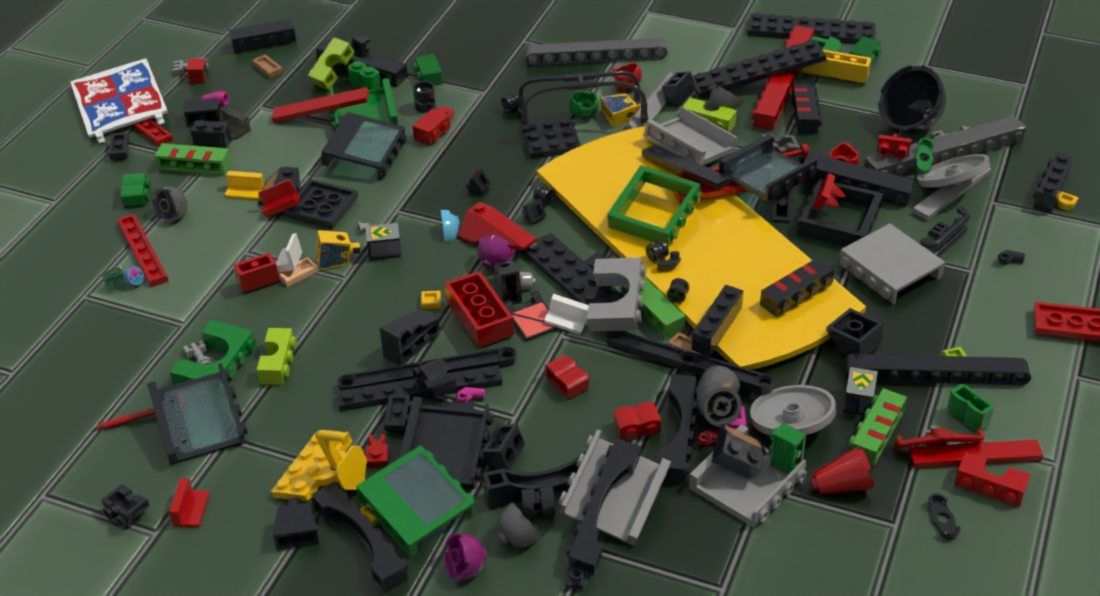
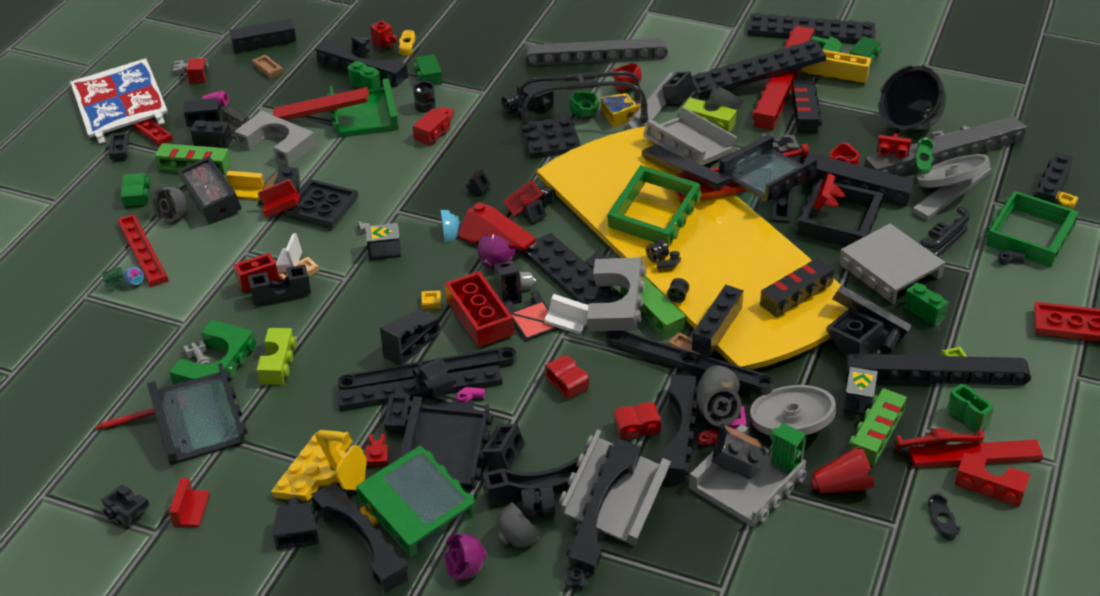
lime arch [308,38,355,90] -> none
torso [316,230,360,270] -> none
panel [321,112,407,181] -> none
none -> brick [177,156,242,225]
none -> light grey arch [235,111,316,167]
none -> black arch [248,264,311,305]
none -> red brick [370,21,397,48]
none -> yellow piece [399,30,416,56]
none -> red tile [503,179,543,216]
none -> black torso [517,81,554,111]
none -> black piece [832,285,912,353]
none -> green brick [904,283,949,326]
none -> green window [985,191,1079,267]

